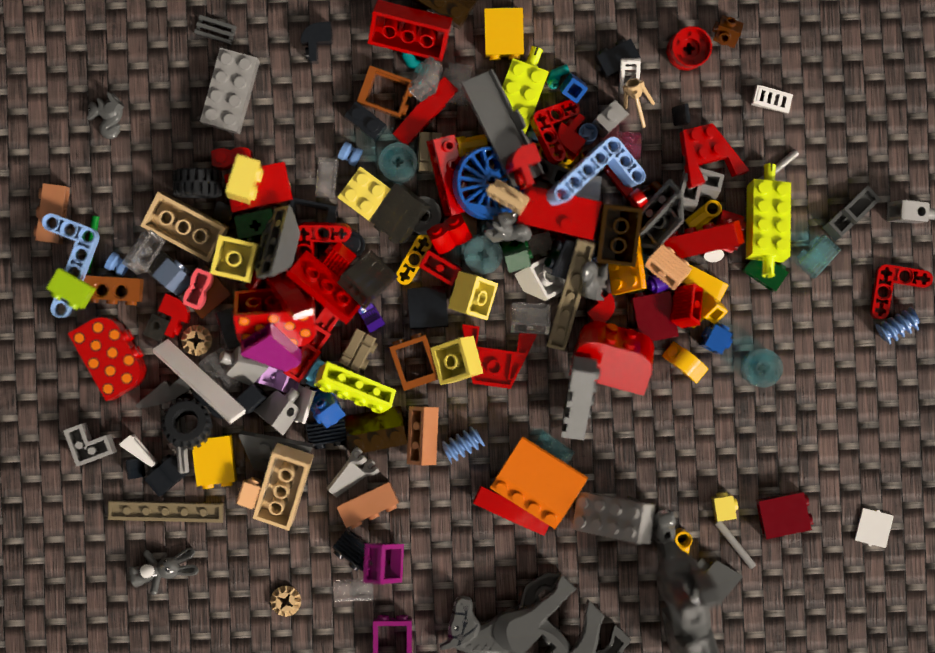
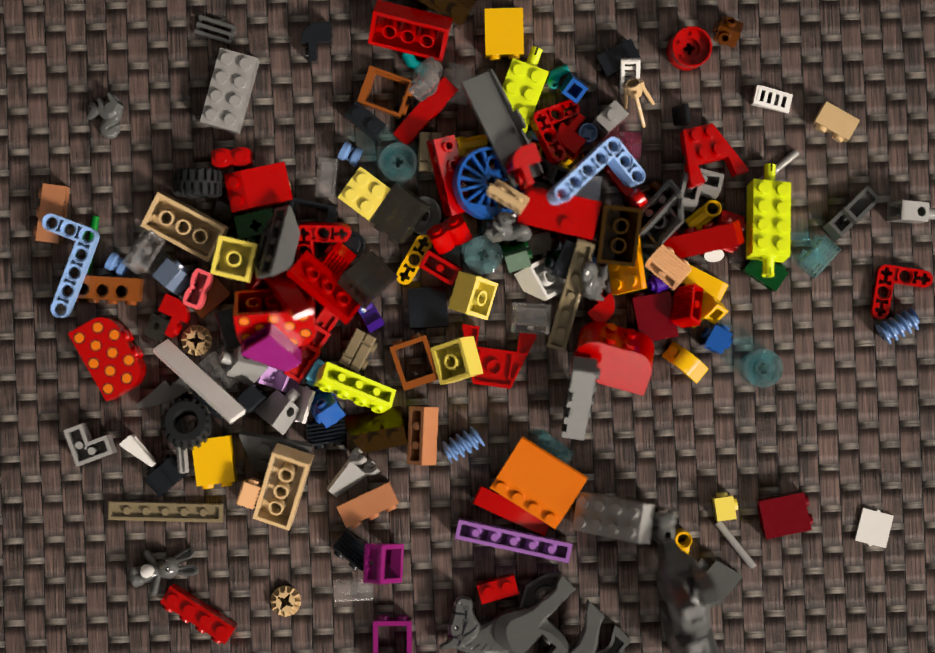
lime brick [46,268,96,310] -> none
black slope [125,458,146,480] -> none
light yellow brick [226,154,264,205] -> none
none -> red brick [160,583,238,644]
none -> medium lavender brick [455,518,573,563]
none -> red brick [477,573,519,604]
none -> tan brick [812,101,860,143]

